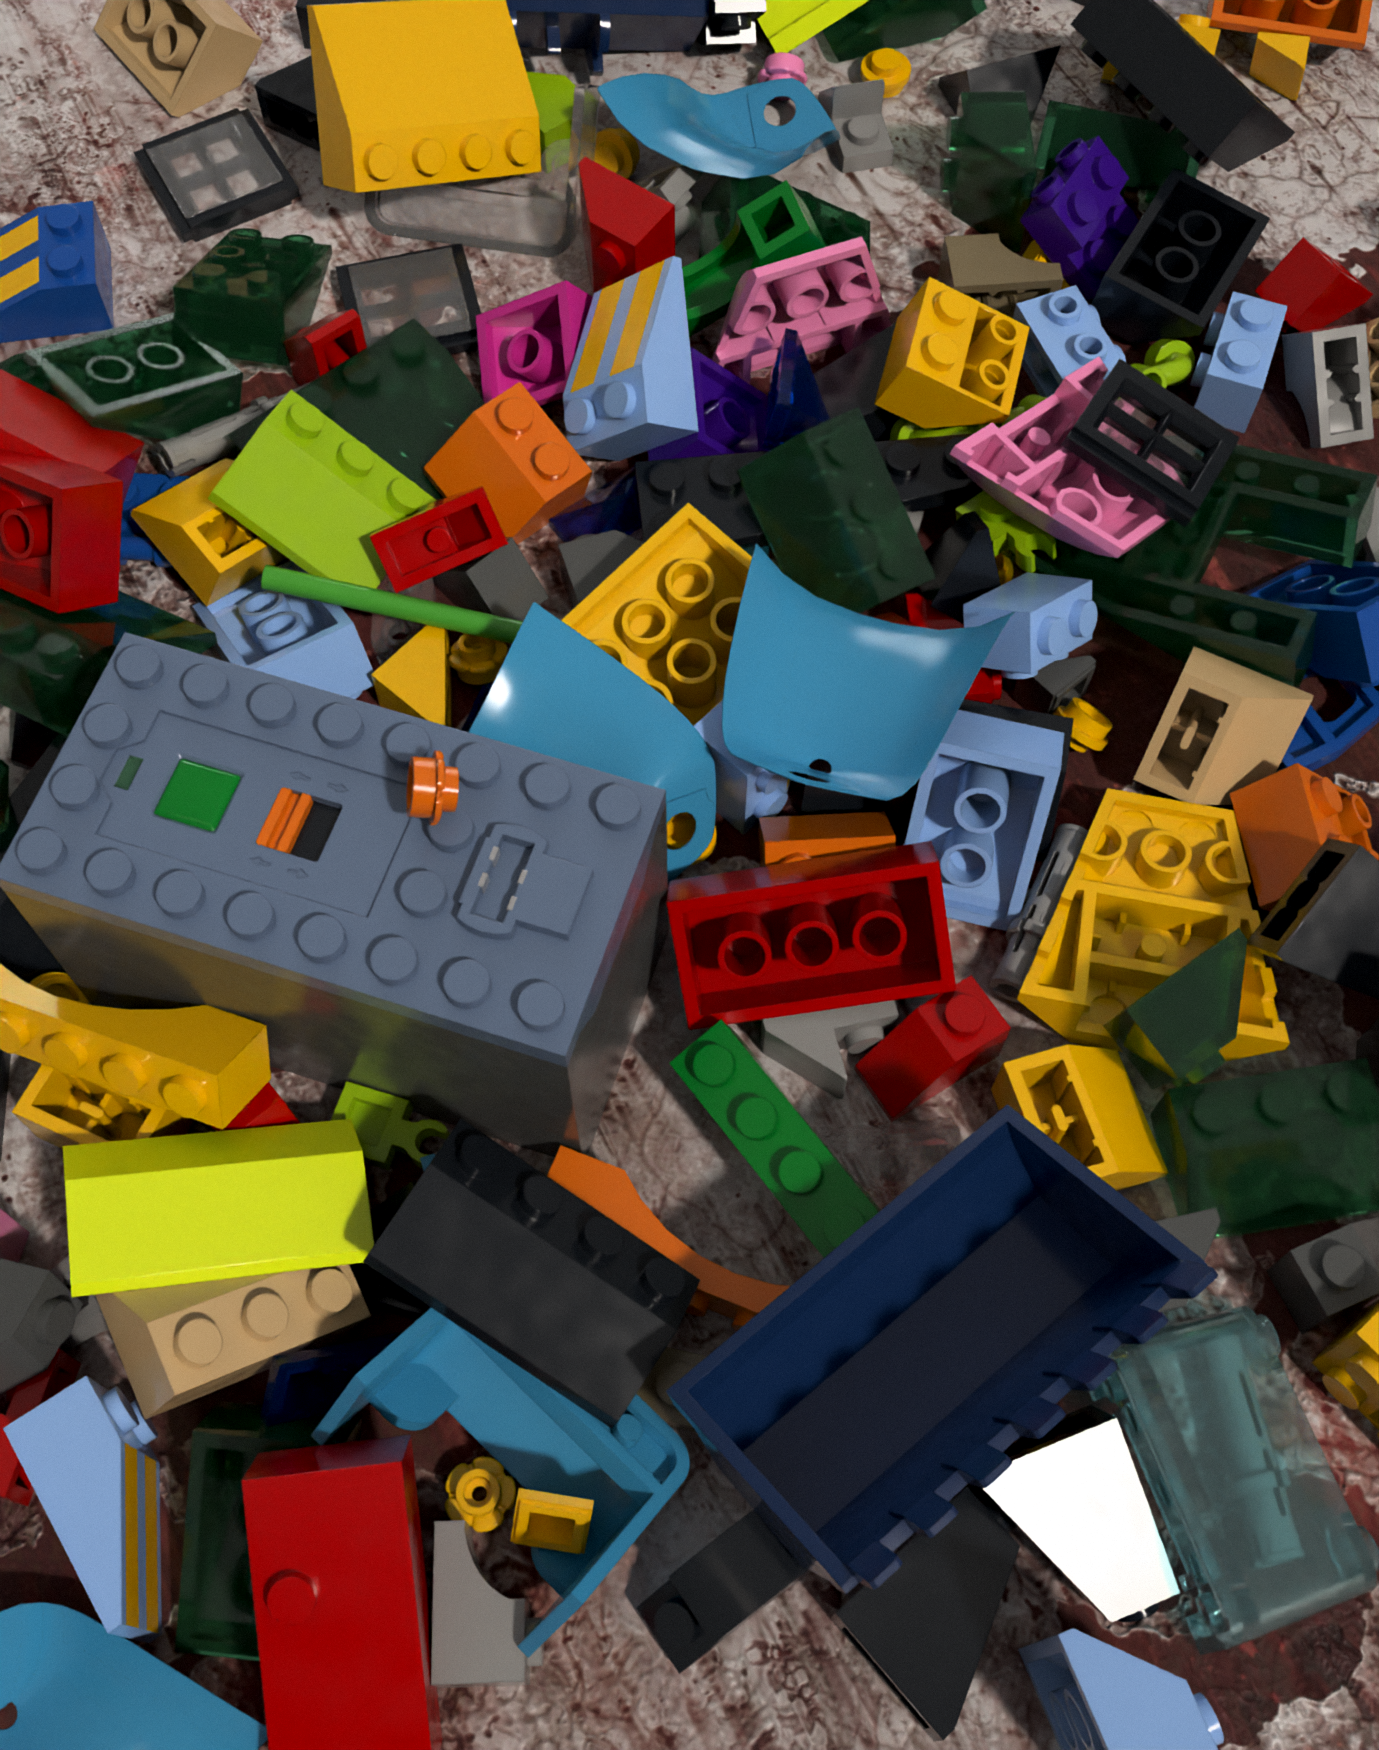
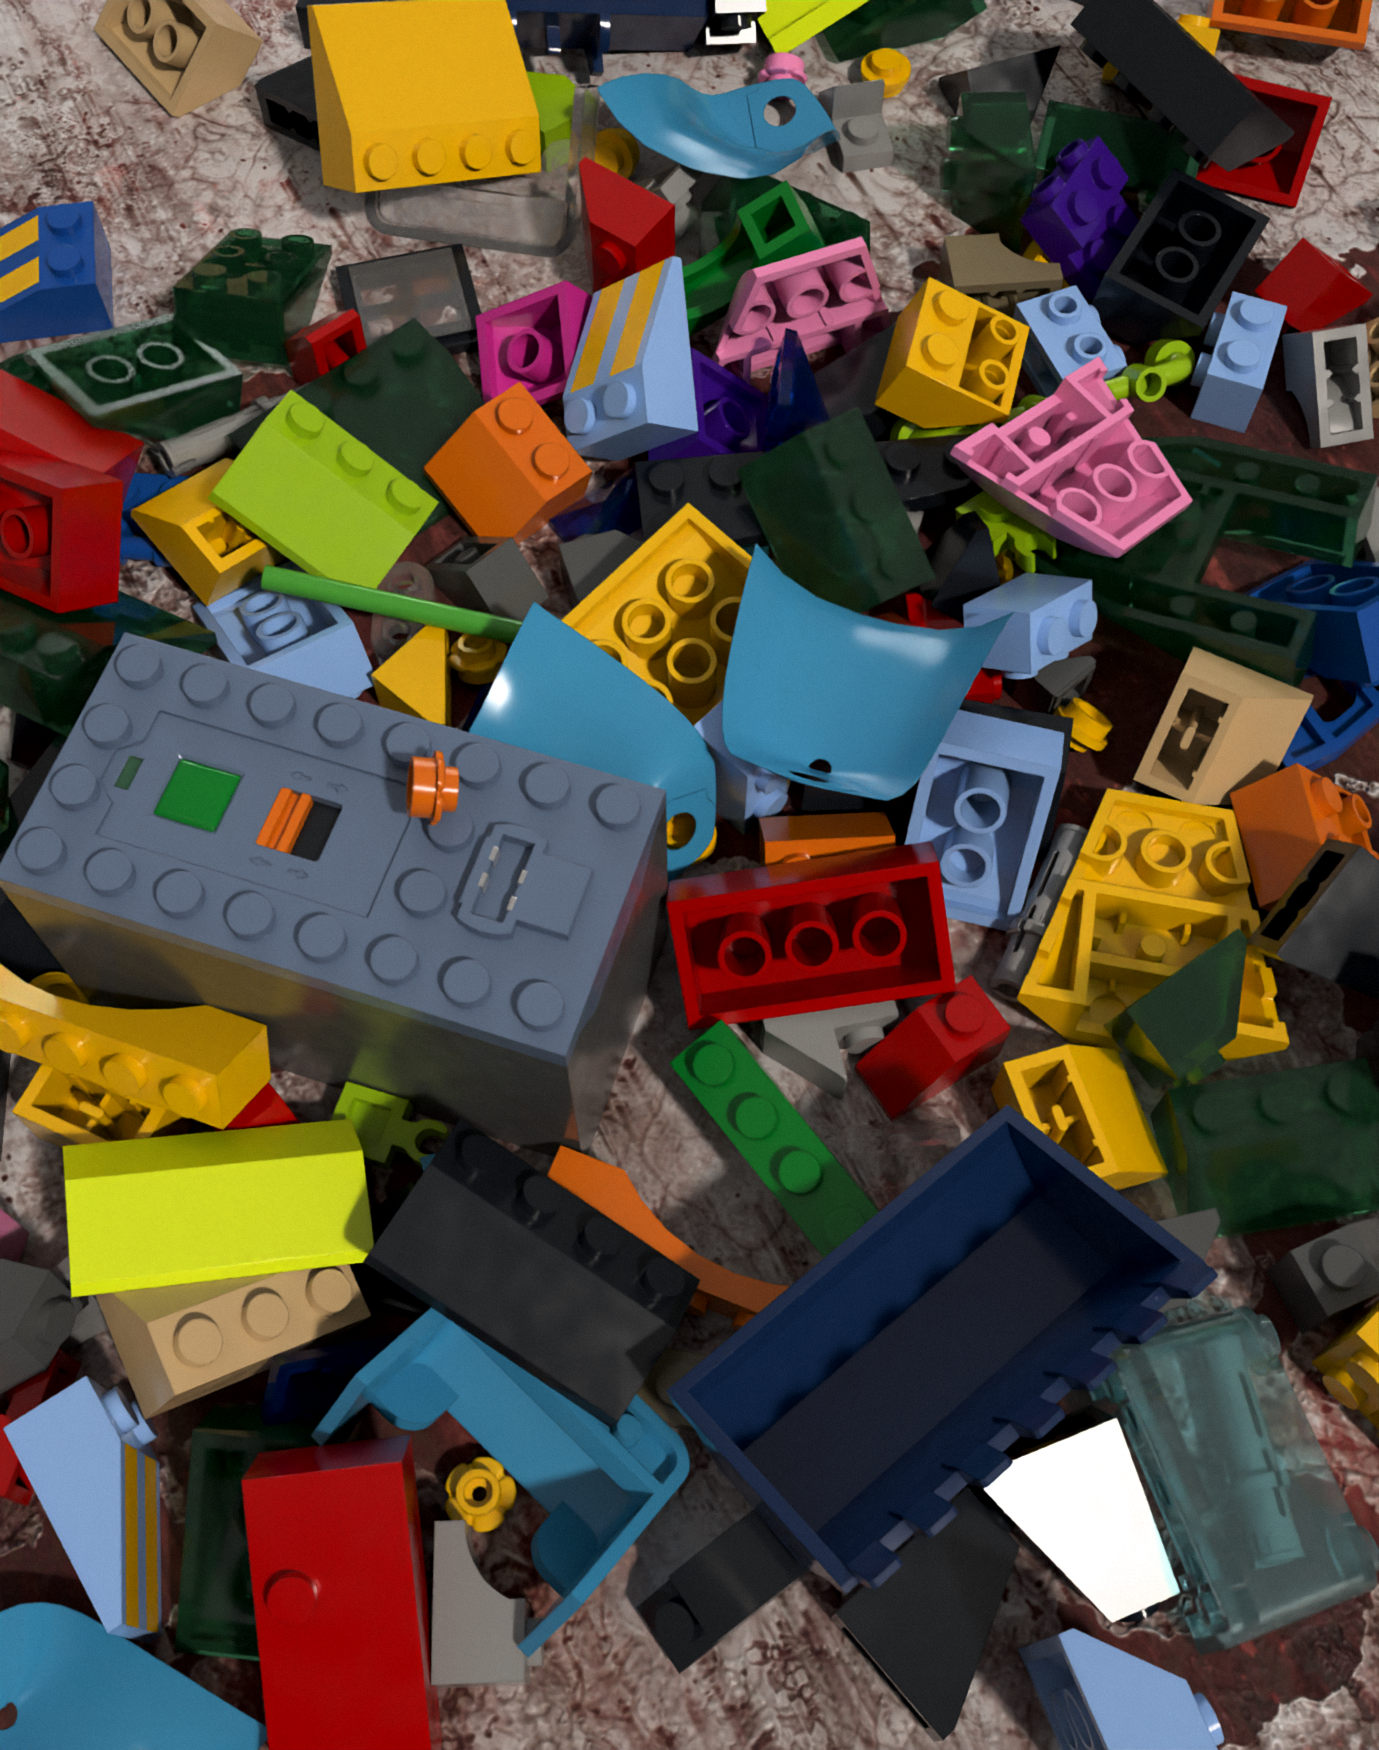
piece [134,108,300,242] -> none
red slope [369,486,508,593] -> none
yellow slope [510,1488,594,1554] -> none
black piece [1061,359,1240,527] -> none
yellow slope [1249,32,1310,101] -> none
none -> red slope [1194,73,1332,208]

